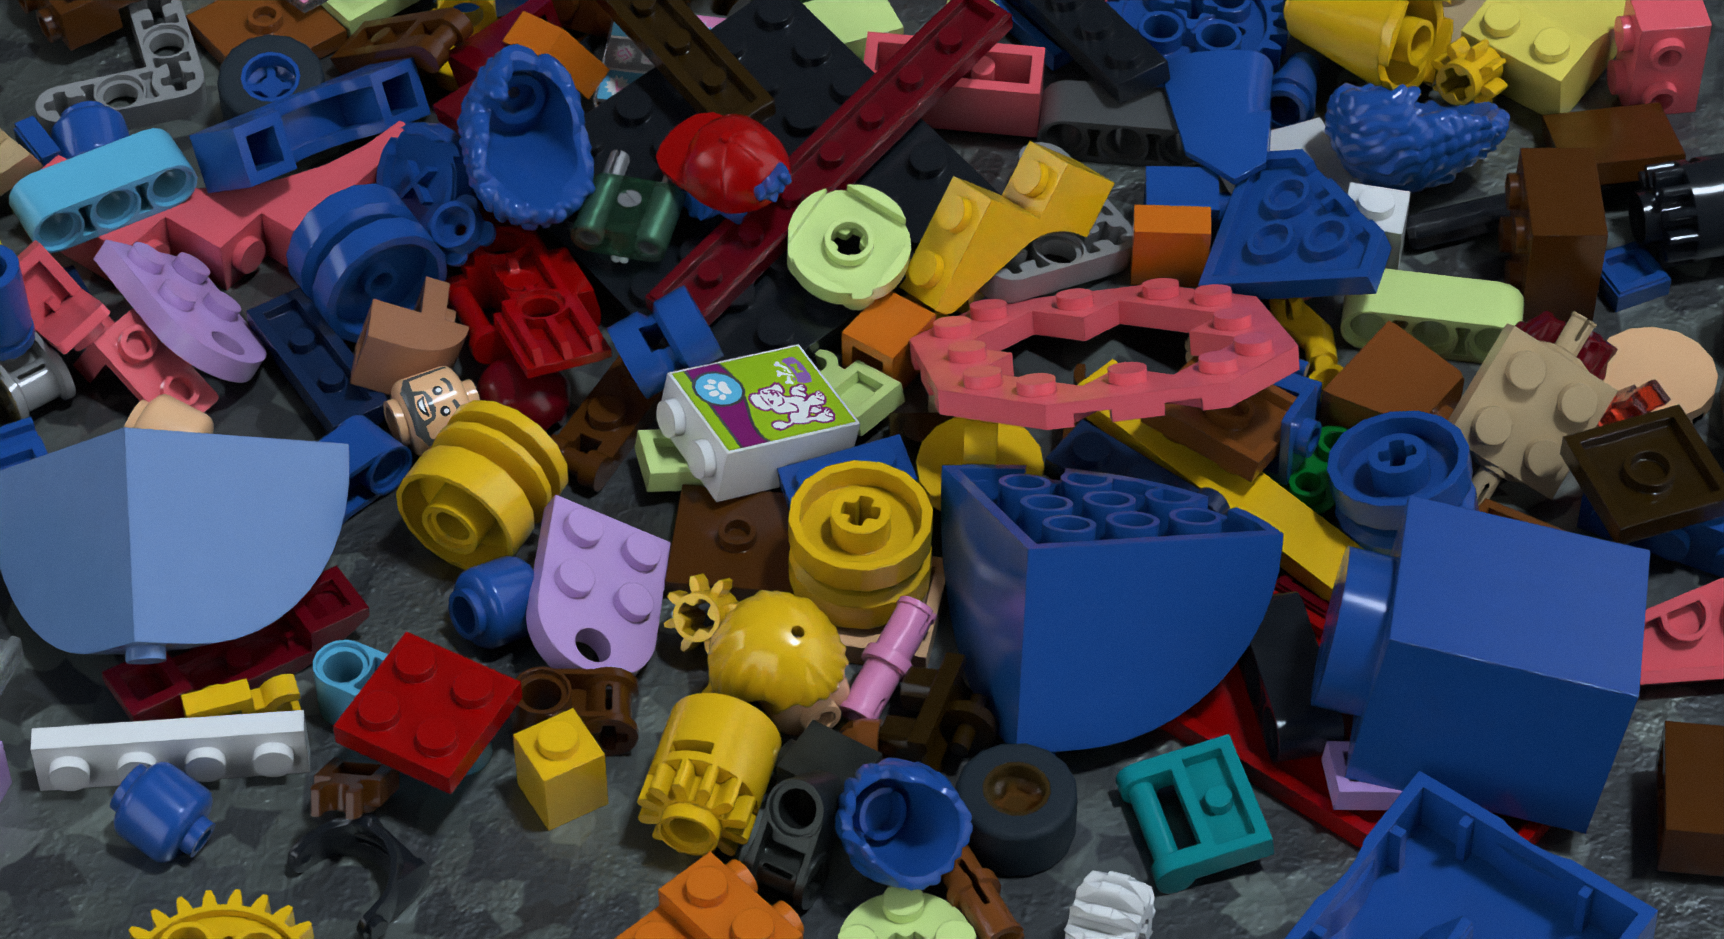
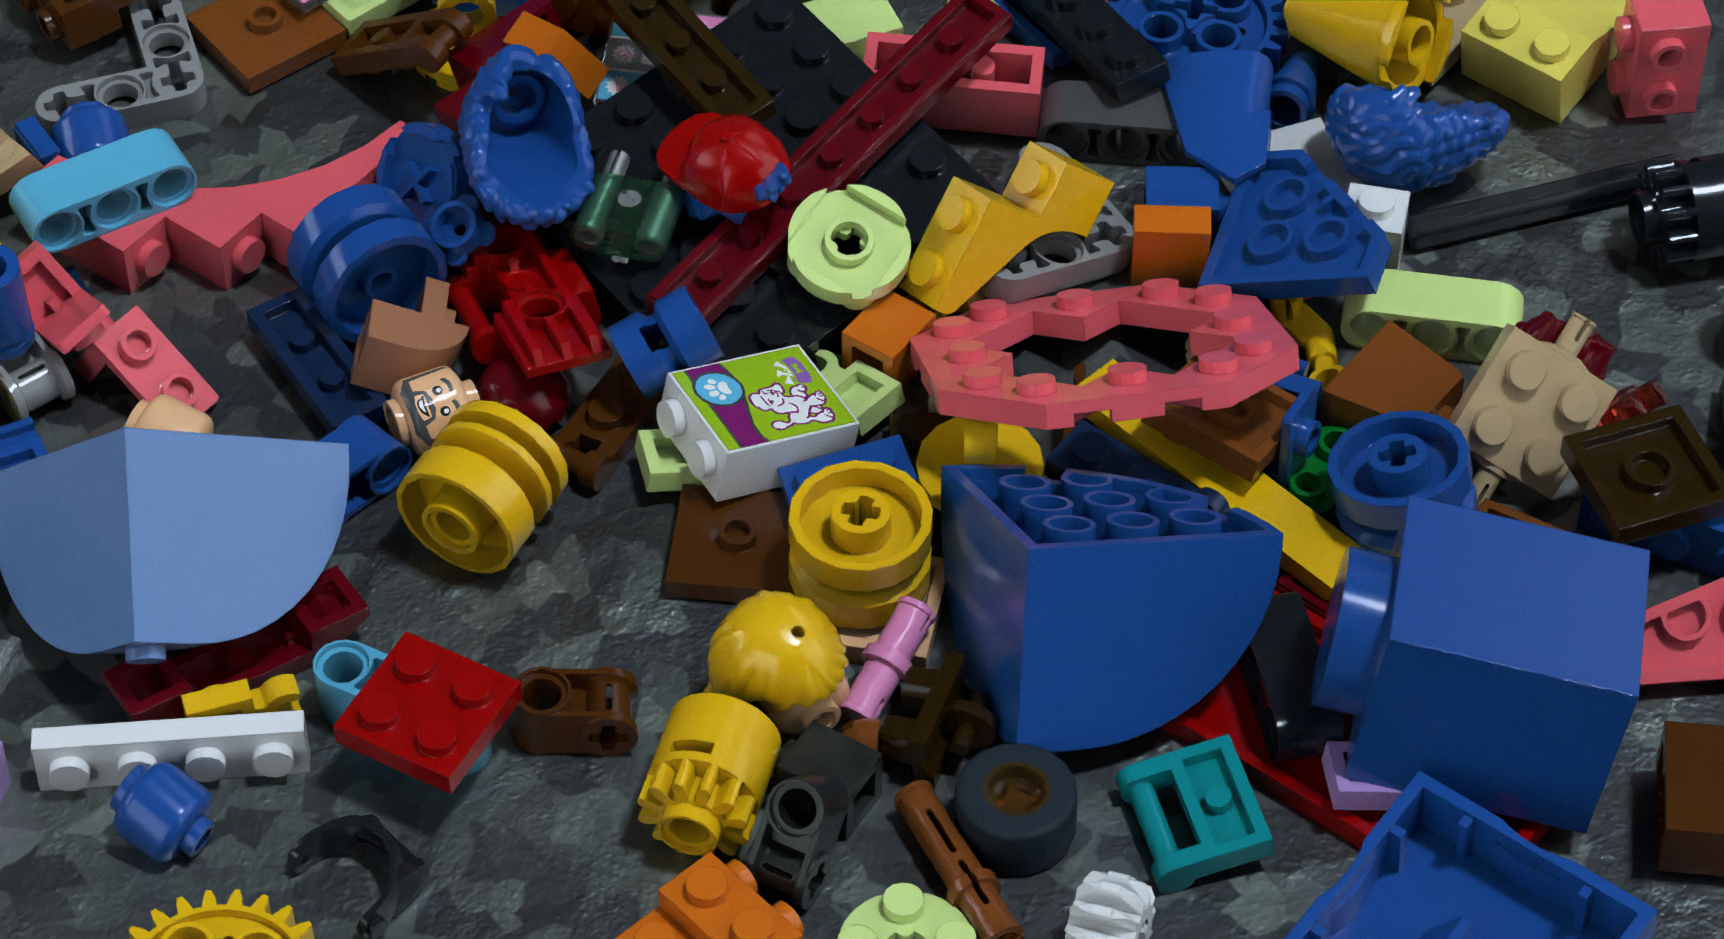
lavender plate [93,240,266,383] -> none
blue arch [189,57,431,193] -> none
black wheel [217,34,325,121] -> none
reddish brown plate [310,757,399,820] -> none
blue head [448,556,534,650] -> none
yellow brick [513,708,609,831] -> none
lavender plate [526,494,671,690] -> none
yellow gear [664,573,740,654] -> none
blue hair [835,758,973,891] -> none
yellow gear [1431,36,1508,106] -> none
reddish brown brick [1498,148,1608,322] -> none
reddish brown tile [1542,102,1686,185] -> none
blue tile [1598,241,1671,312] -> none
light nougat tile [1603,327,1718,423] -> none

